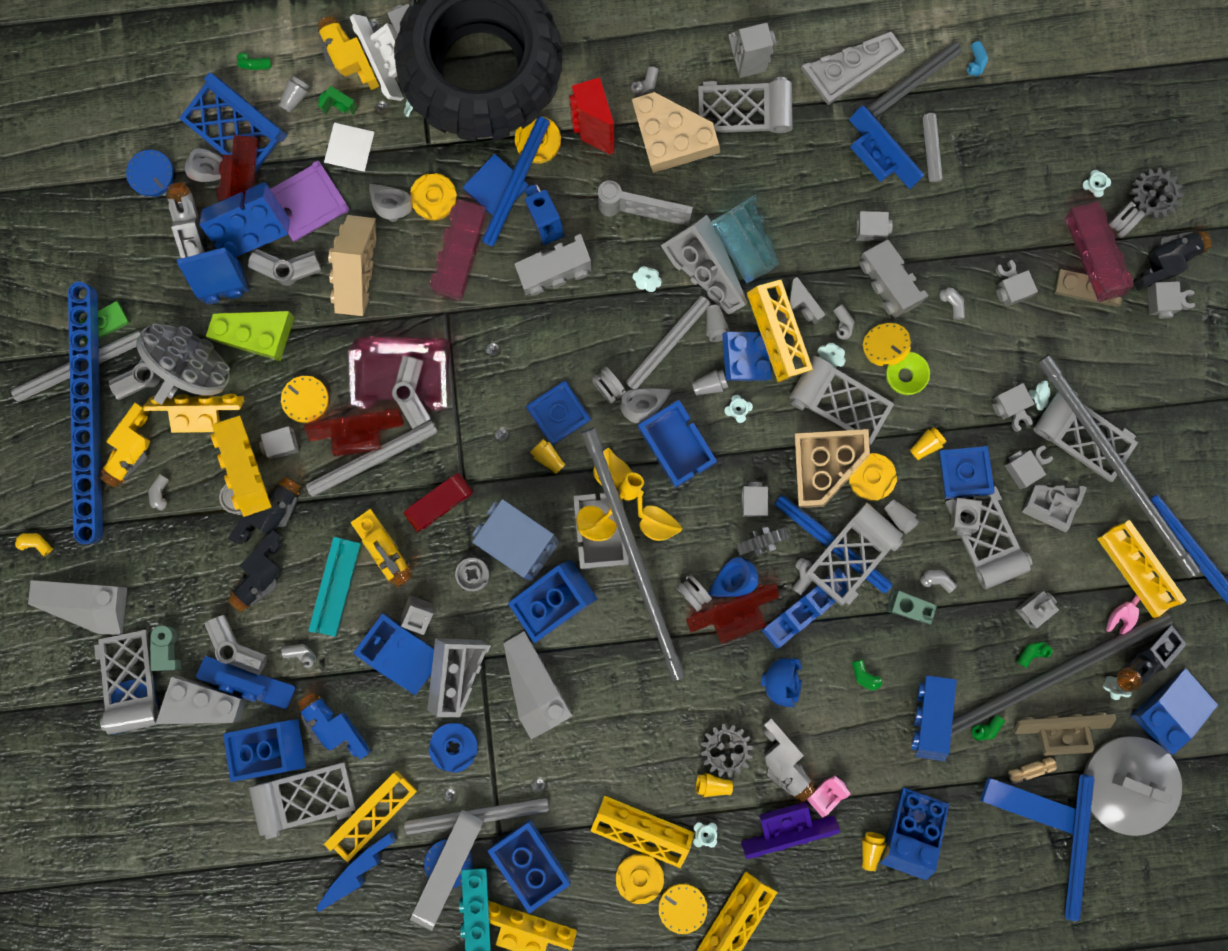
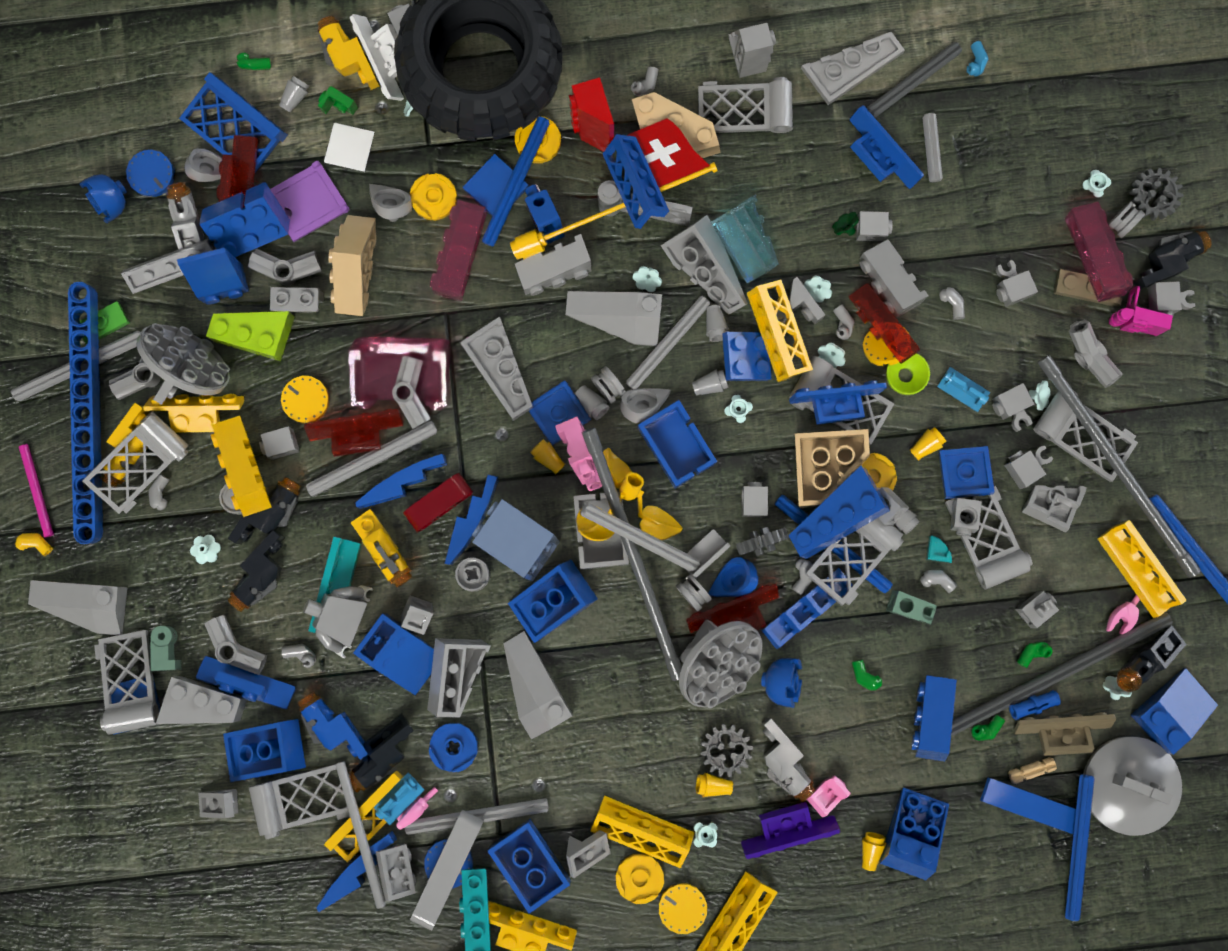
none -> dark pink bar [19,444,54,538]
none -> blue cylinder [80,174,126,224]
none -> light grey piece [82,411,189,514]
none -> light grey tile [121,239,214,294]
none -> light aqua plant [190,535,221,564]
none -> light grey slope [198,789,238,818]
none -> light grey bracket [270,287,324,312]
none -> light grey torso [303,585,373,658]
none -> light grey piece [335,761,386,909]
none -> black plate [349,713,414,793]
none -> blue slope [356,454,447,509]
none -> dark azure hinge [374,772,425,825]
none -> light grey bracket [376,844,416,901]
none -> bright pink hand [396,787,438,830]
none -> blue slope [445,475,499,565]
none -> light grey wing [460,317,533,421]
none -> flag [510,118,718,260]
none -> bright pink hips [555,417,602,491]
none -> light grey wedge [565,291,662,346]
none -> light grey slope [566,830,610,878]
none -> light grey cone [575,385,610,420]
none -> light grey axle [580,503,701,572]
none -> blue fence [603,134,669,229]
none -> light grey bracket [679,620,762,708]
none -> light grey panel [684,529,731,578]
none -> blue wedge [788,465,890,559]
none -> blue bracket [789,380,887,424]
none -> light aqua plant [804,276,832,303]
none -> dark green plant [832,212,859,236]
none -> clear red bracket [848,283,920,364]
none -> light grey brick [878,487,909,525]
none -> teal tile [926,536,952,563]
none -> dark azure hinge [937,367,990,412]
none -> blue pin [1009,690,1061,720]
none -> light grey piece [1068,320,1123,388]
none -> dark pink piece [1109,286,1173,336]

